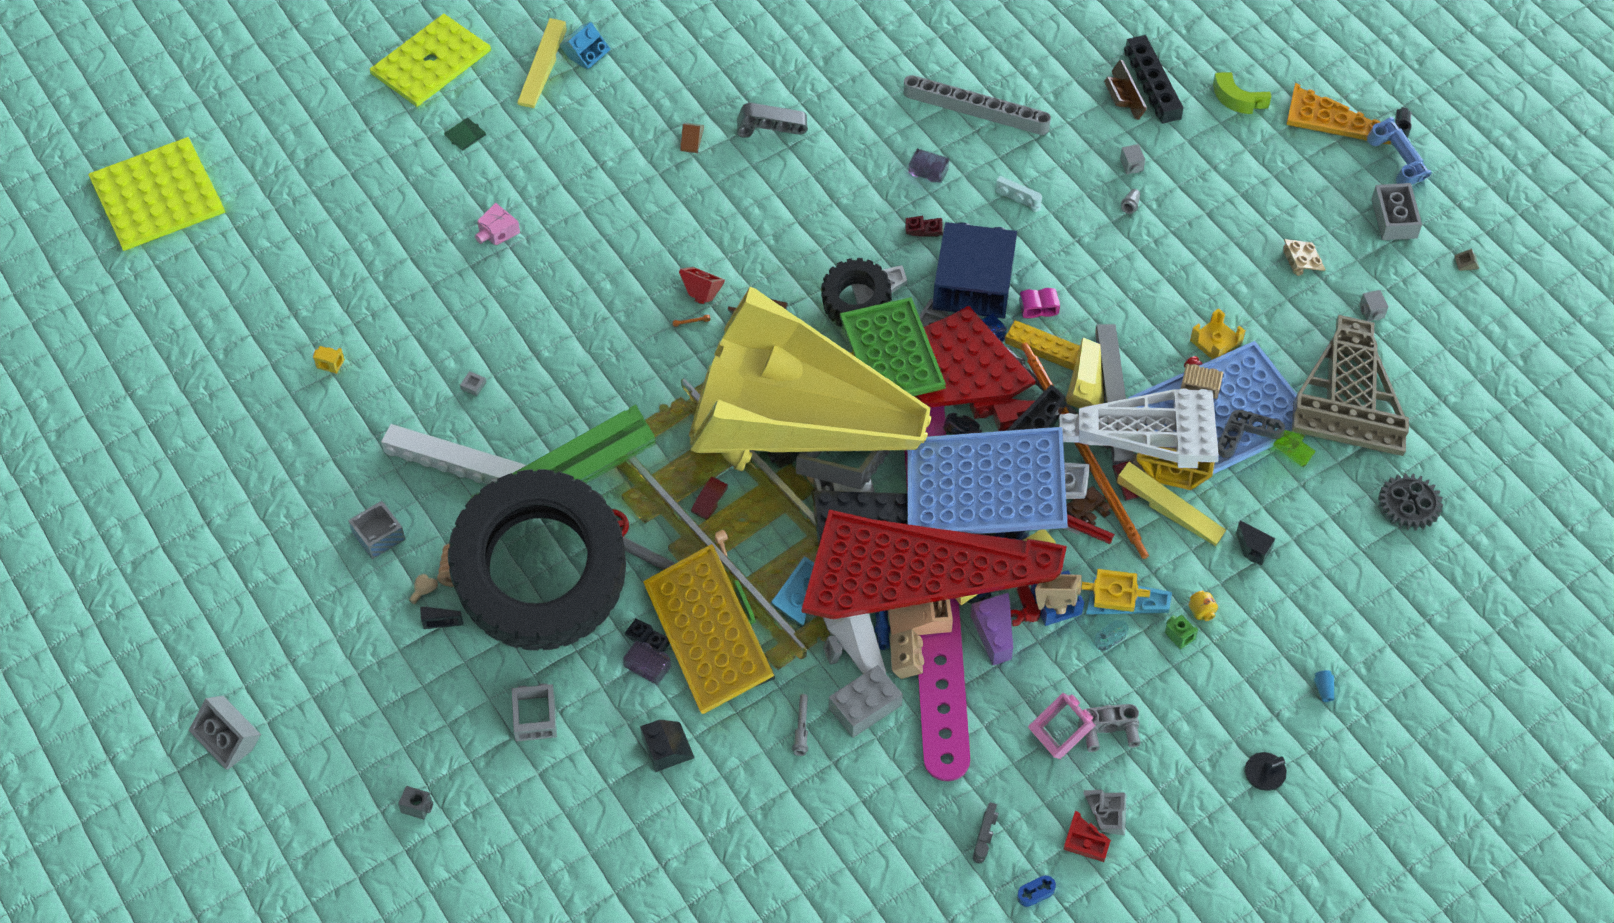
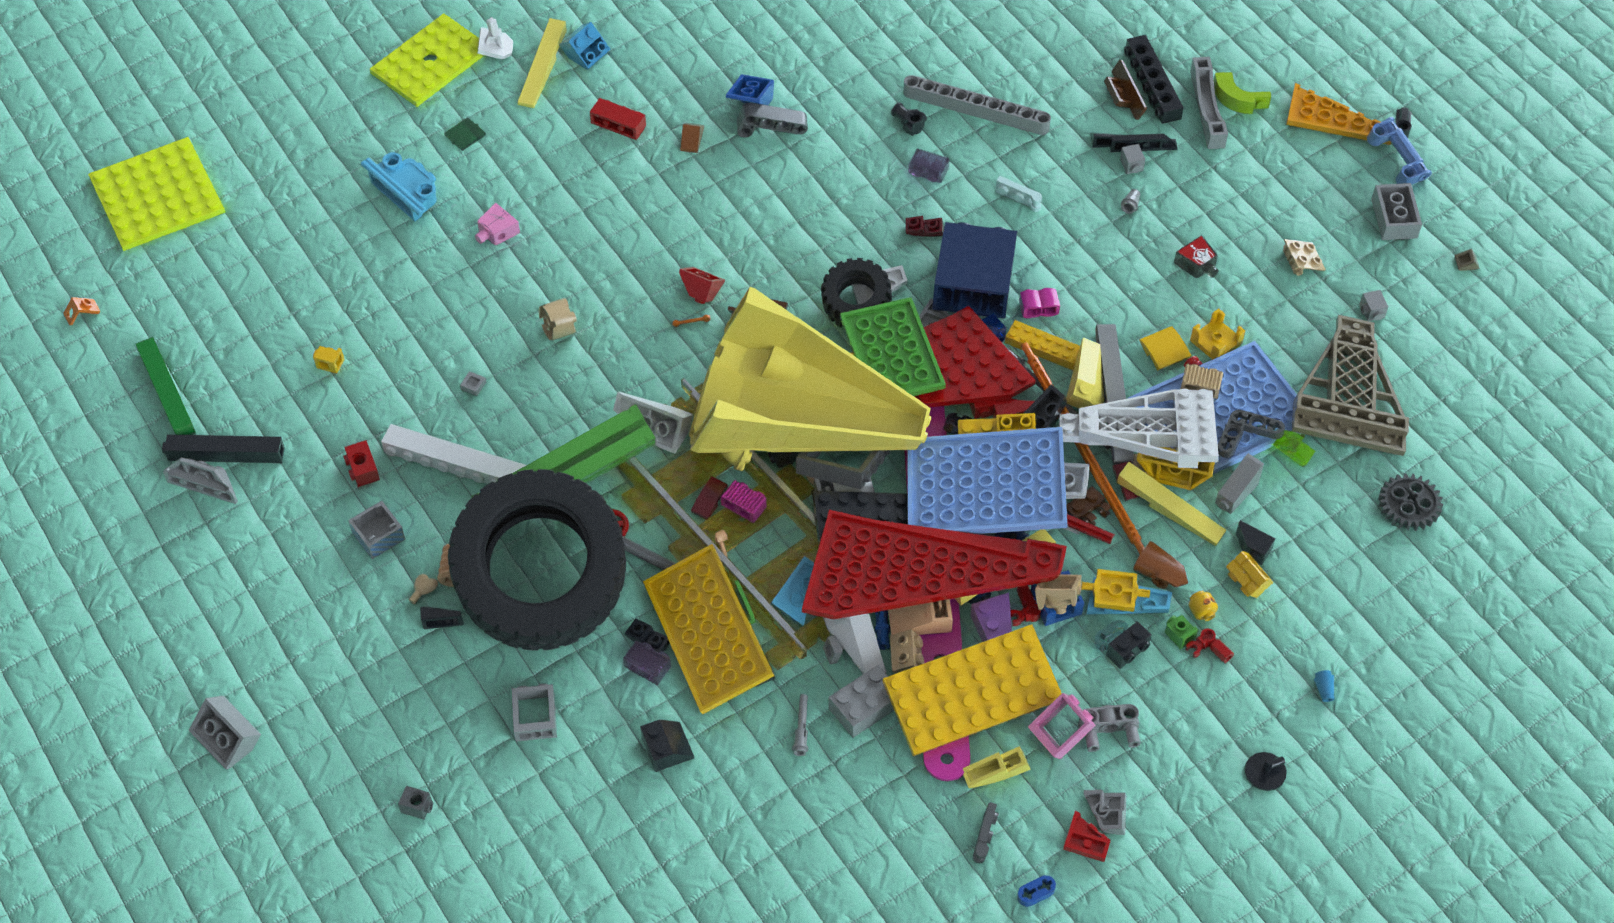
none -> orange bracket [63,297,100,325]
none -> green beam [135,337,196,435]
none -> black brick [162,435,285,463]
none -> light grey wedge [163,458,238,504]
none -> red brick [343,440,380,487]
none -> medium azure brick [361,152,437,221]
none -> white piece [477,17,513,59]
none -> tan brick [539,298,577,340]
none -> red brick [590,98,646,140]
none -> white wedge [613,392,693,453]
none -> dark pink brick [721,480,767,523]
none -> blue slope [726,74,774,105]
none -> yellow plate [882,624,1062,756]
none -> black connector [891,102,927,136]
none -> yellow slope [958,413,1036,434]
none -> light yellow slope [963,746,1031,788]
none -> black wedge [1090,132,1178,152]
none -> black brick [1106,621,1152,669]
none -> dark orange panel [1133,541,1188,589]
none -> yellow slope [1139,326,1192,371]
none -> torso [1174,235,1219,278]
none -> red bar [1185,628,1234,664]
none -> light grey arch [1190,57,1228,149]
none -> light grey slope [1215,453,1264,514]
none -> yellow brick [1226,551,1273,598]

